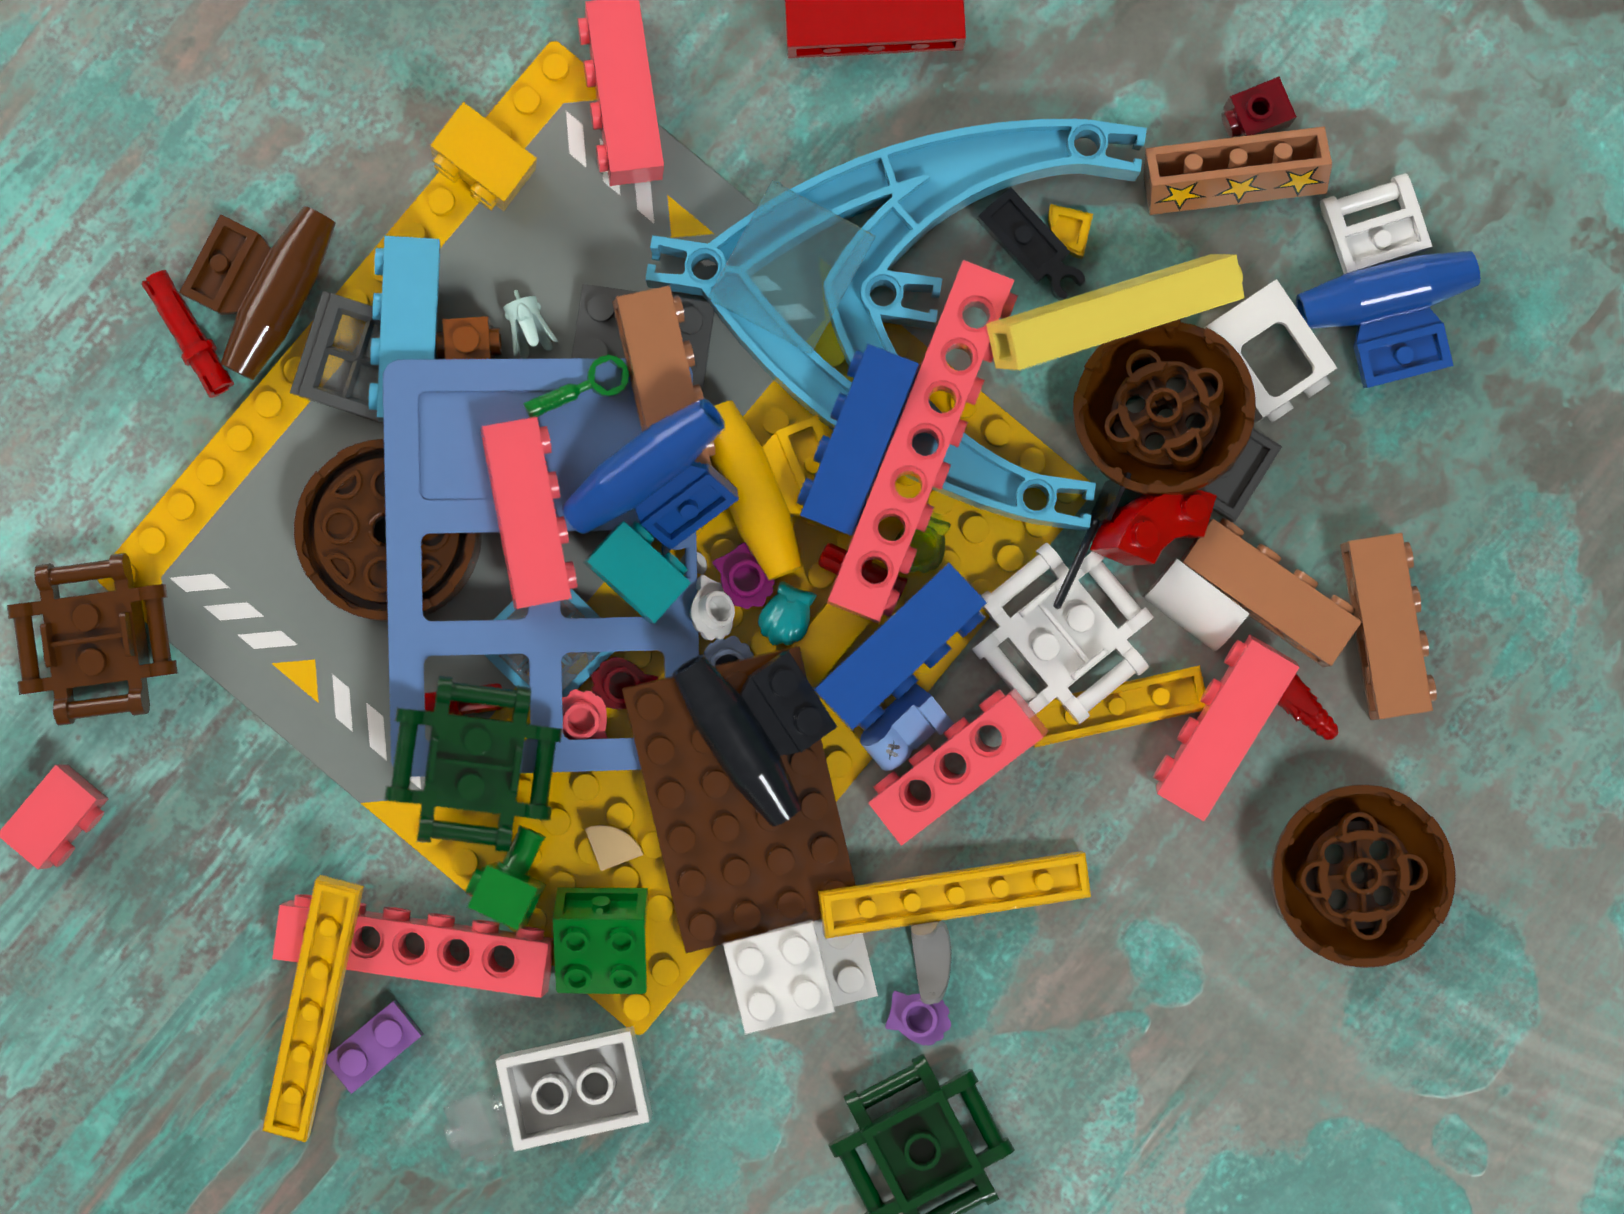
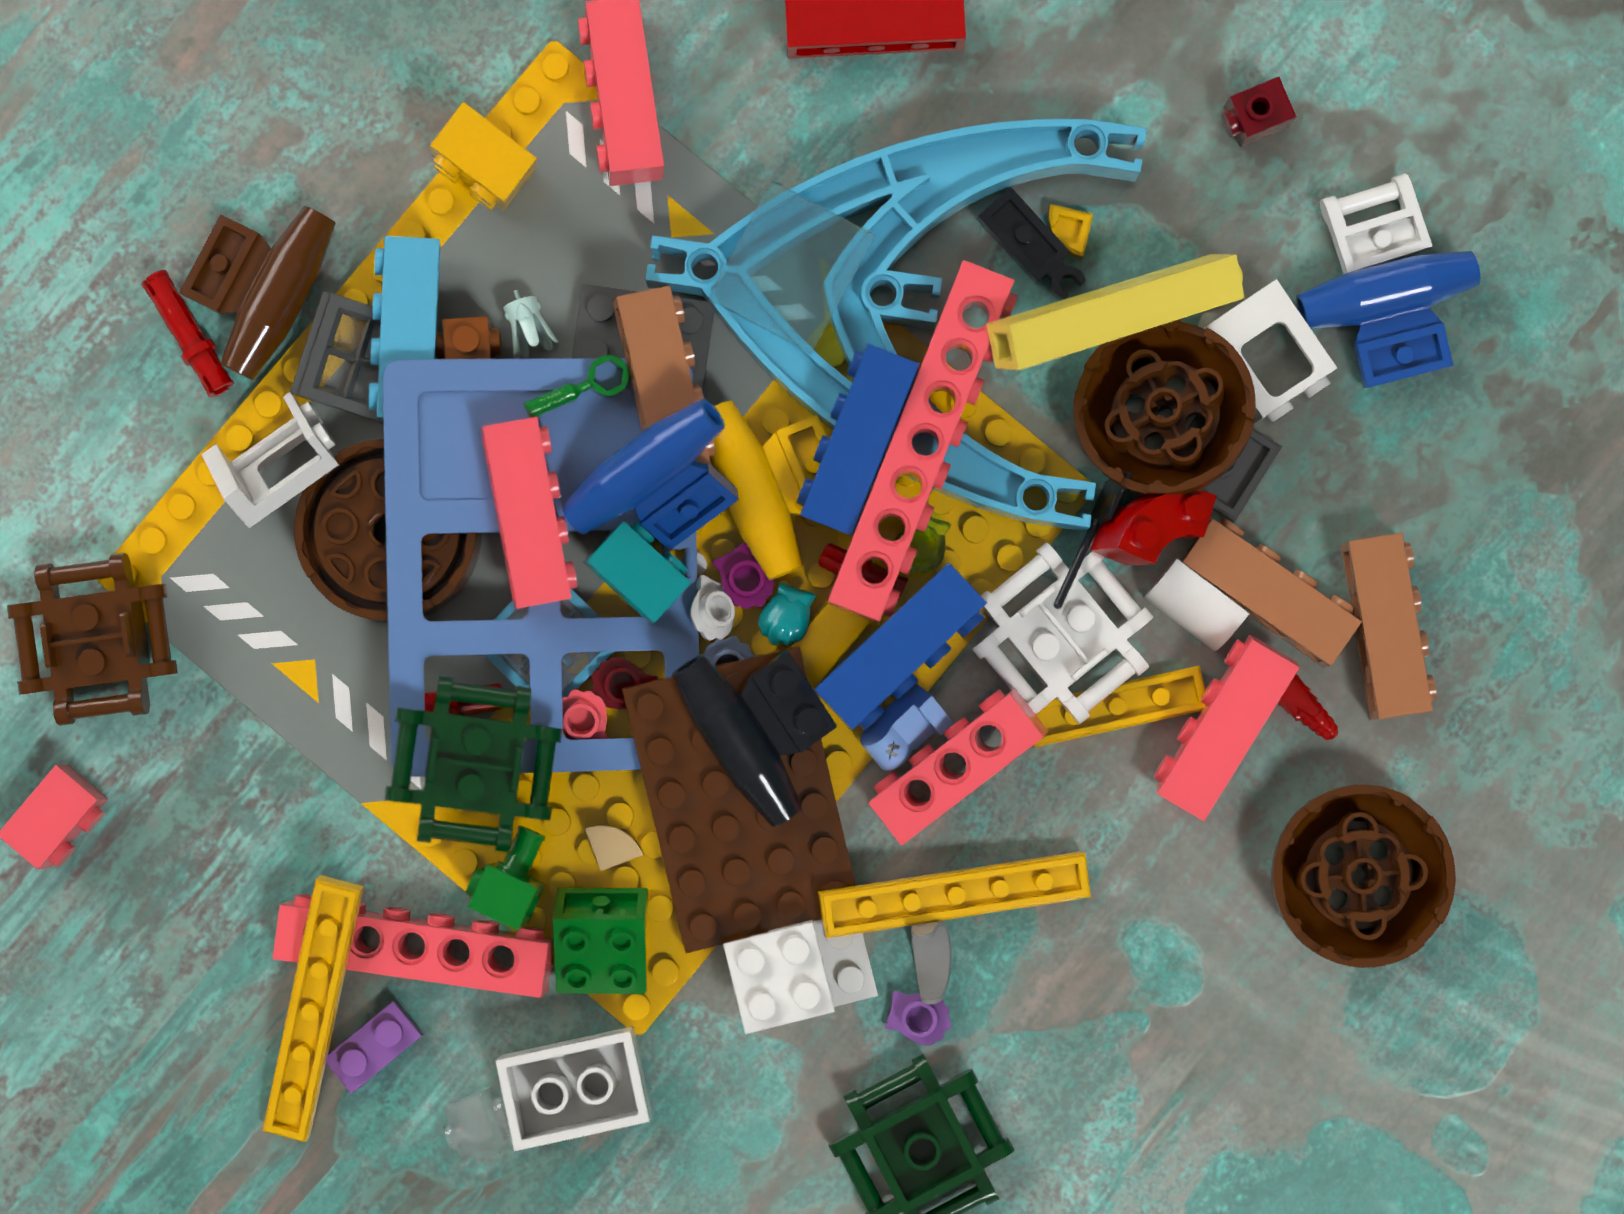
nougat brick [1143,126,1332,215] -> none
none -> white window [202,392,339,528]

